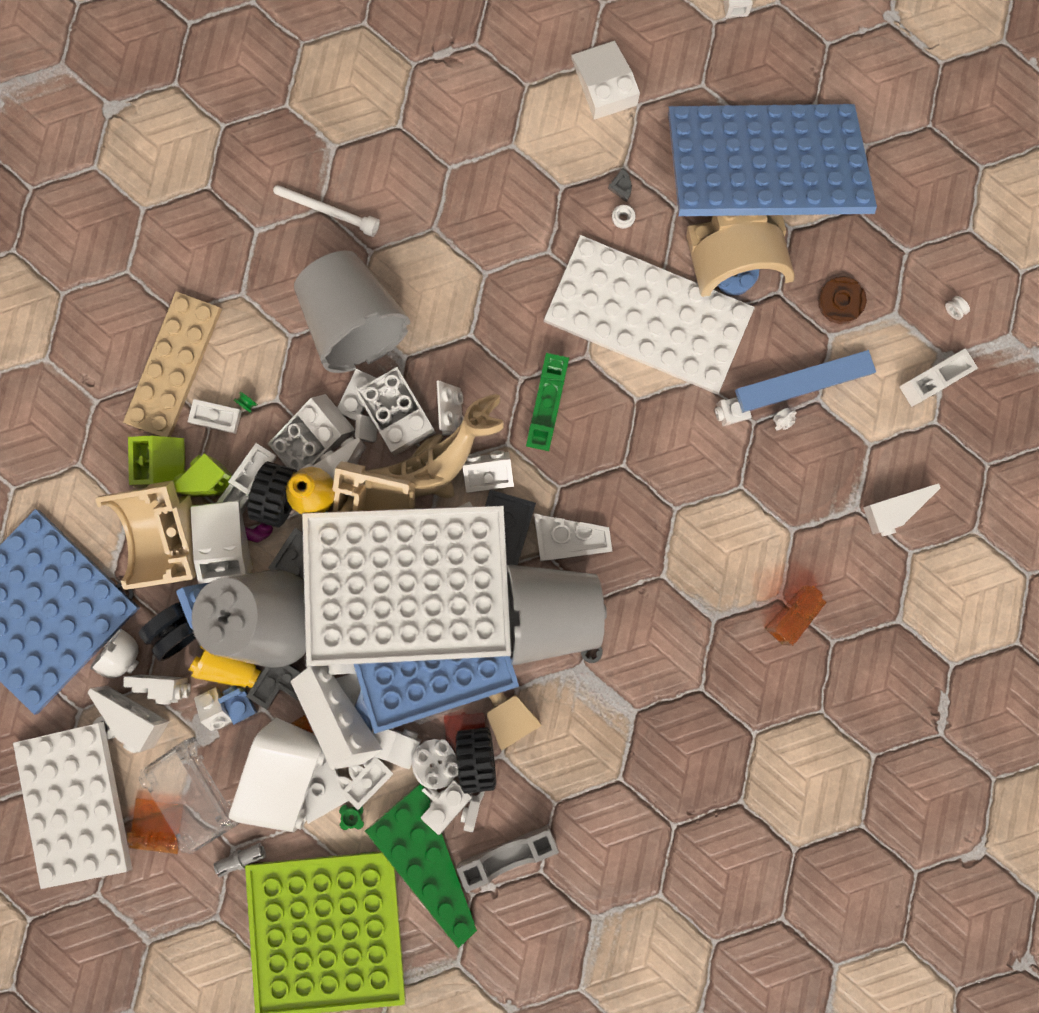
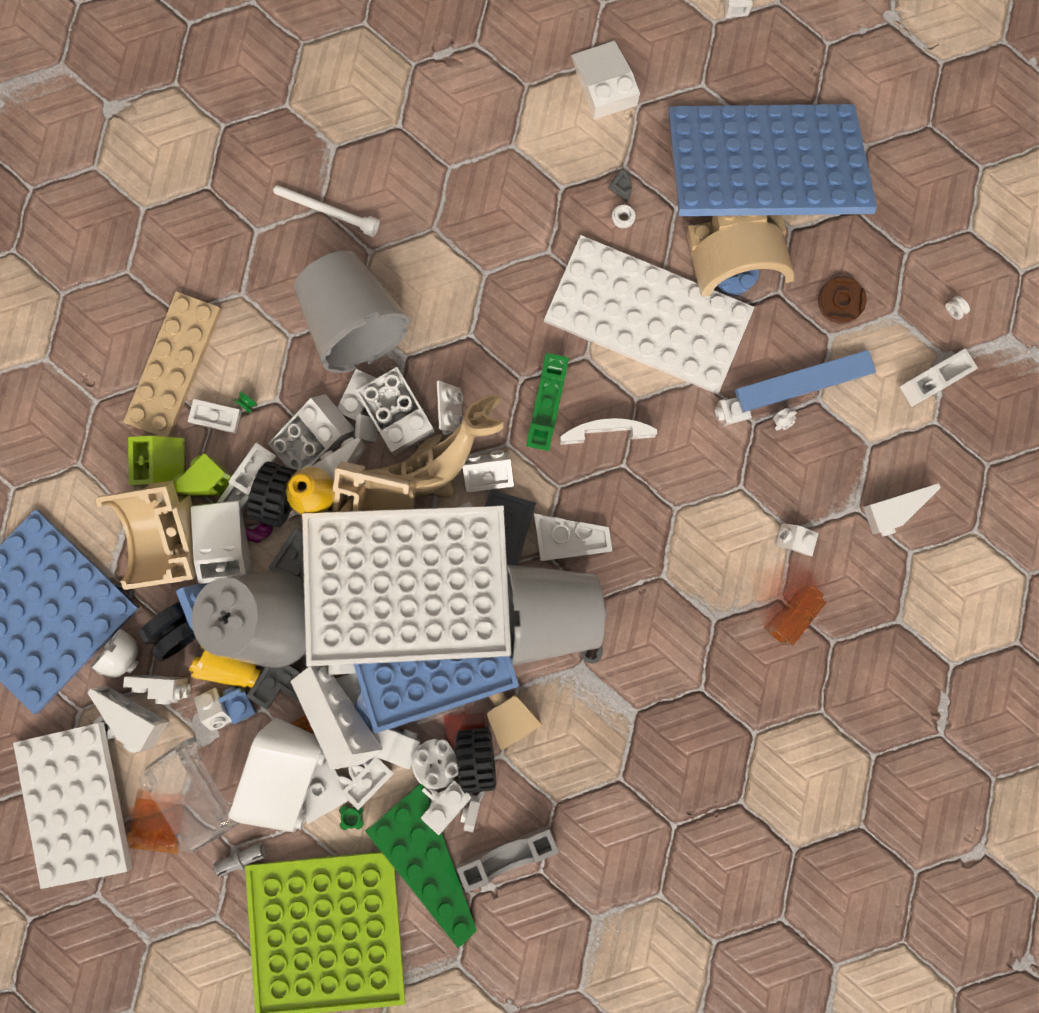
none -> white slope [560,418,657,445]
none -> white bracket [776,524,819,556]

